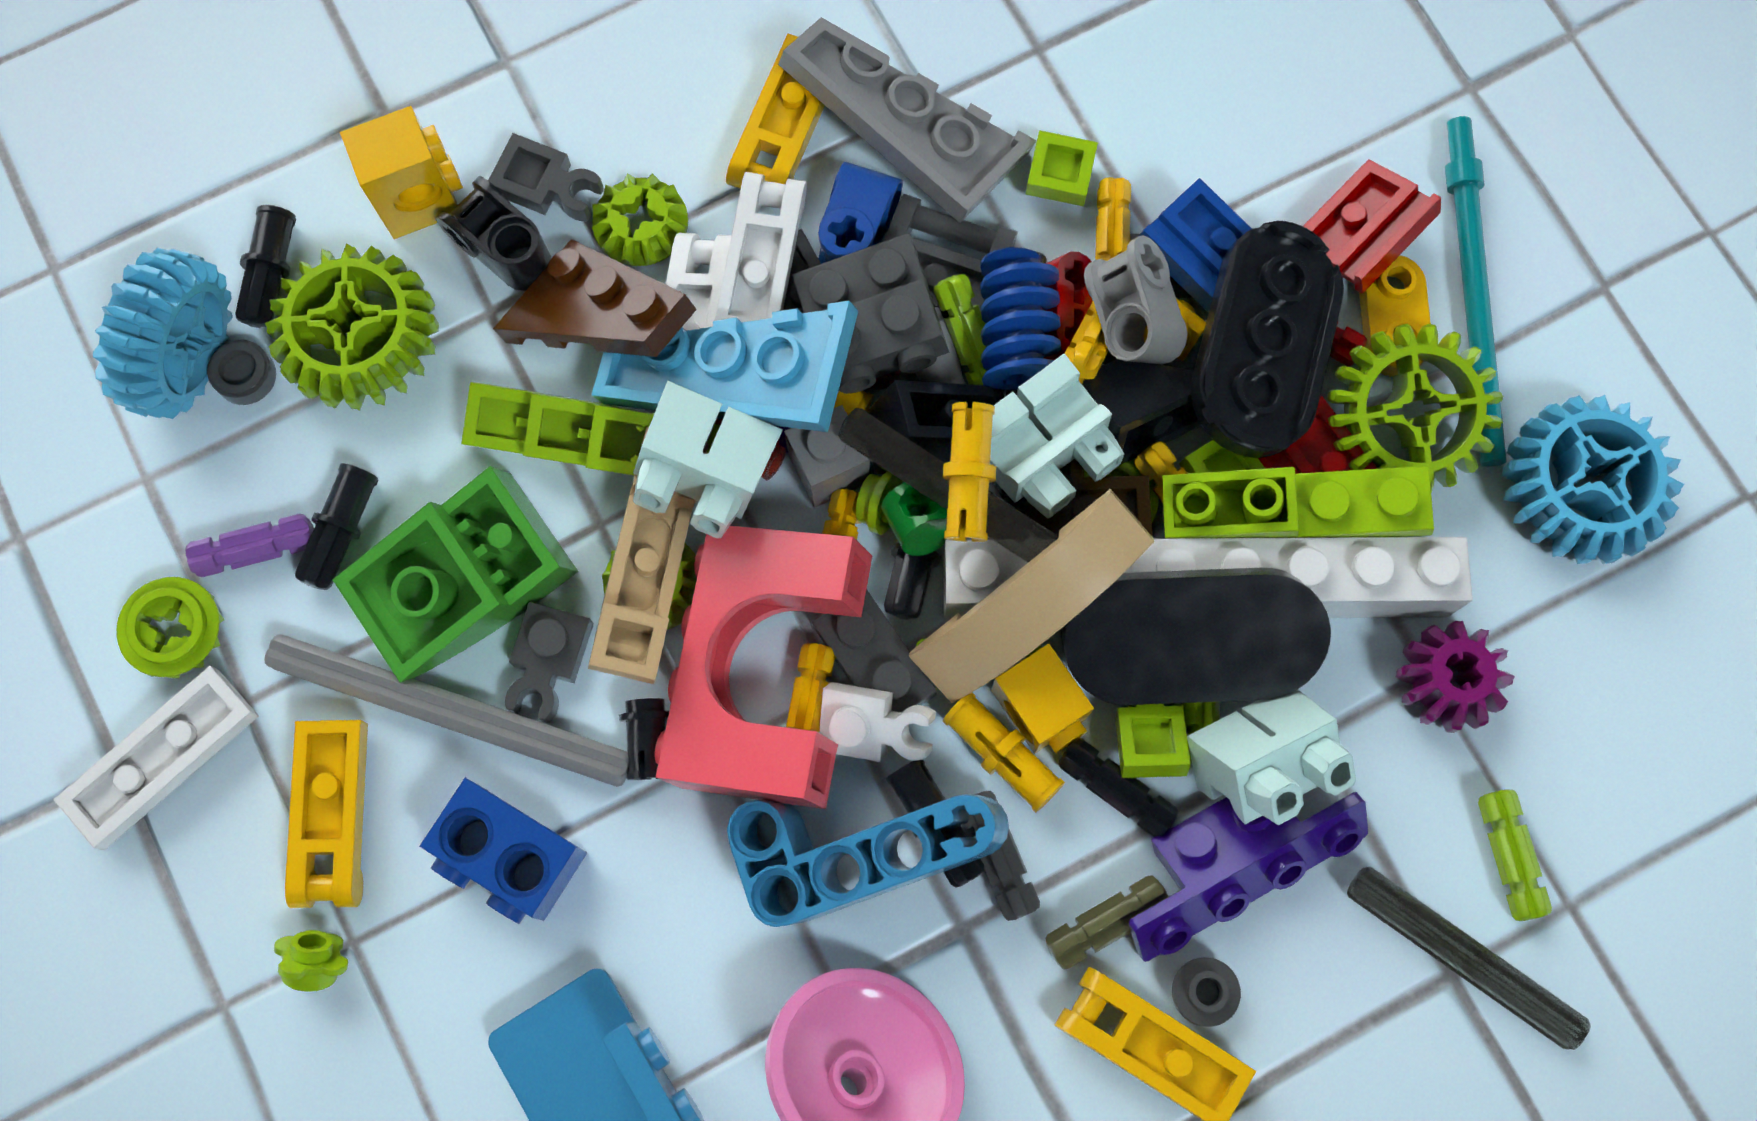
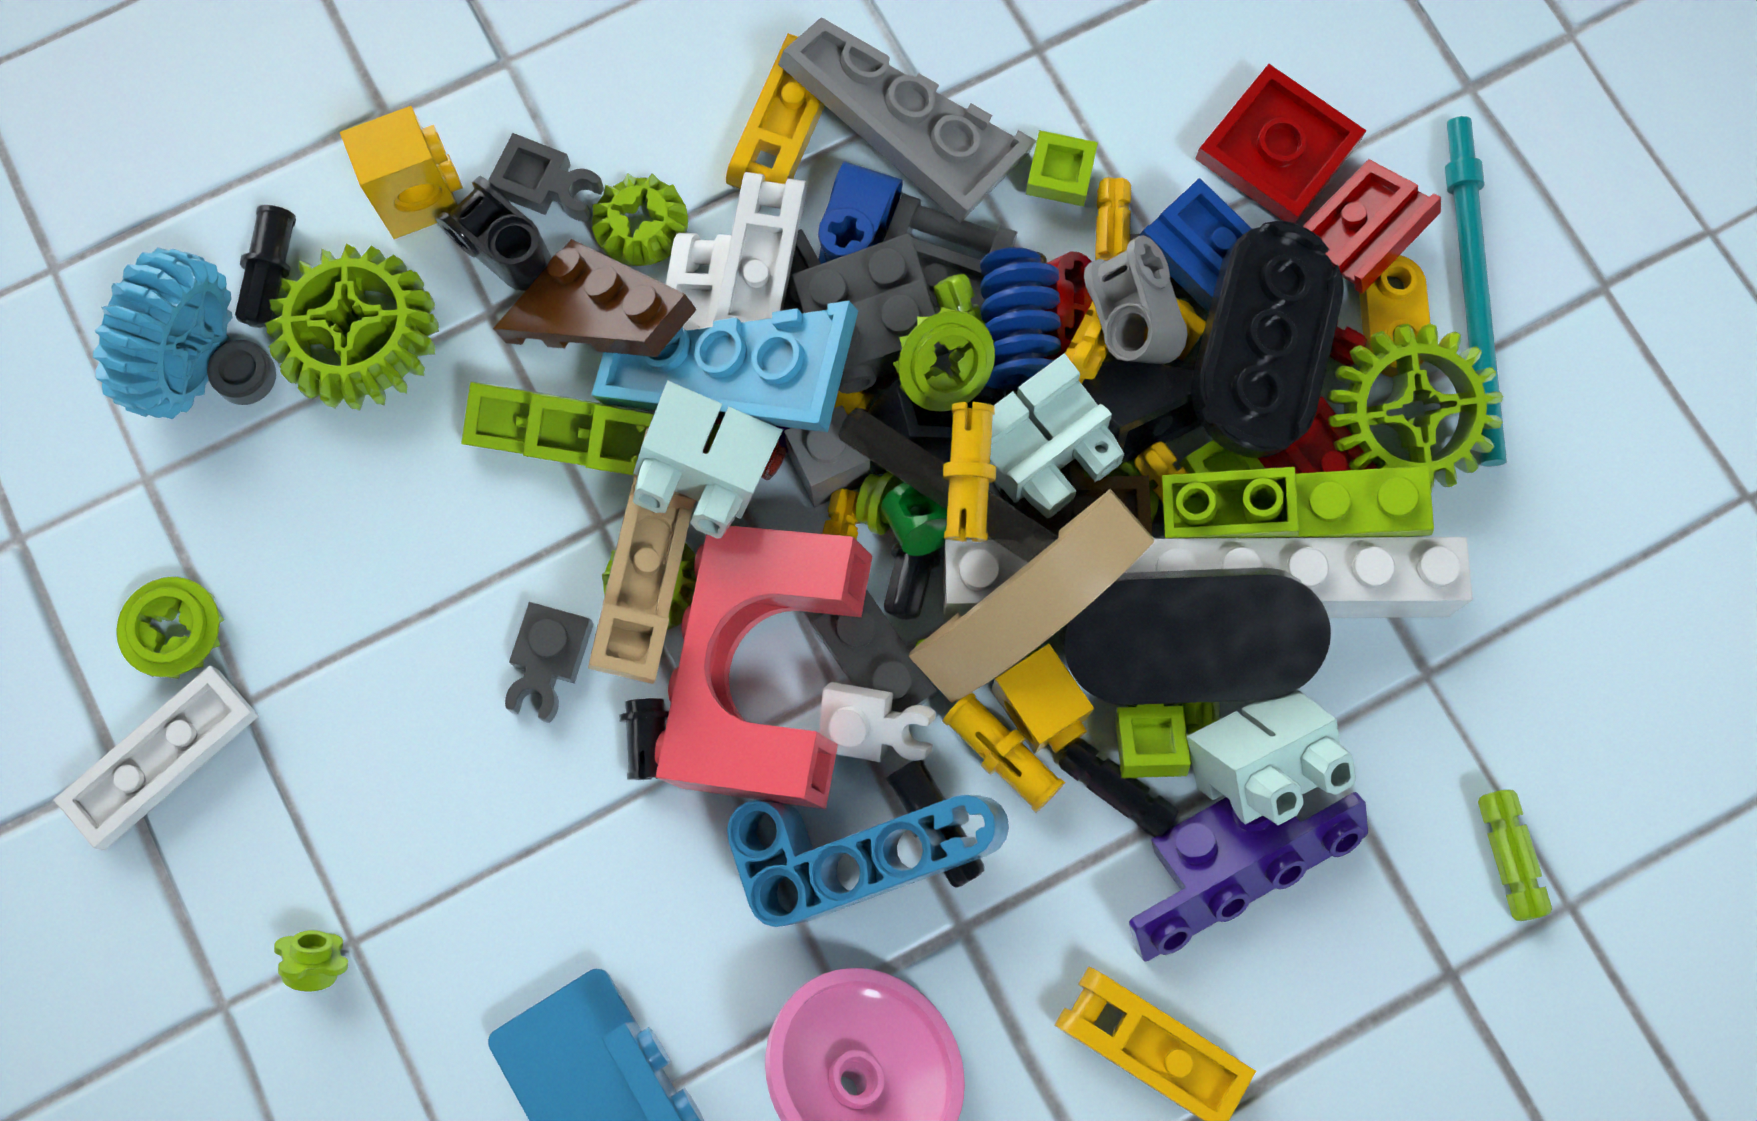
medium lavender axle [185,514,314,577] -> none
light grey axle [264,634,629,787] -> none
yellow plate [285,720,368,909] -> none
black axle [295,463,379,590] -> none
bright green slope [333,466,579,683] -> none
blue brick [419,777,587,924] -> none
yellow axle [786,643,835,732] -> none
dark grey axle [965,791,1040,921] -> none
olive axle [1045,875,1169,969] -> none
dark grey plate [1172,957,1241,1027] -> none
clear smoke axle [1347,867,1591,1050] -> none
magenta gear [1395,621,1515,733] -> none
medium azure gear [1501,395,1684,564] -> none
none -> lime gear [893,307,995,411]
none -> red plate [1195,64,1367,223]

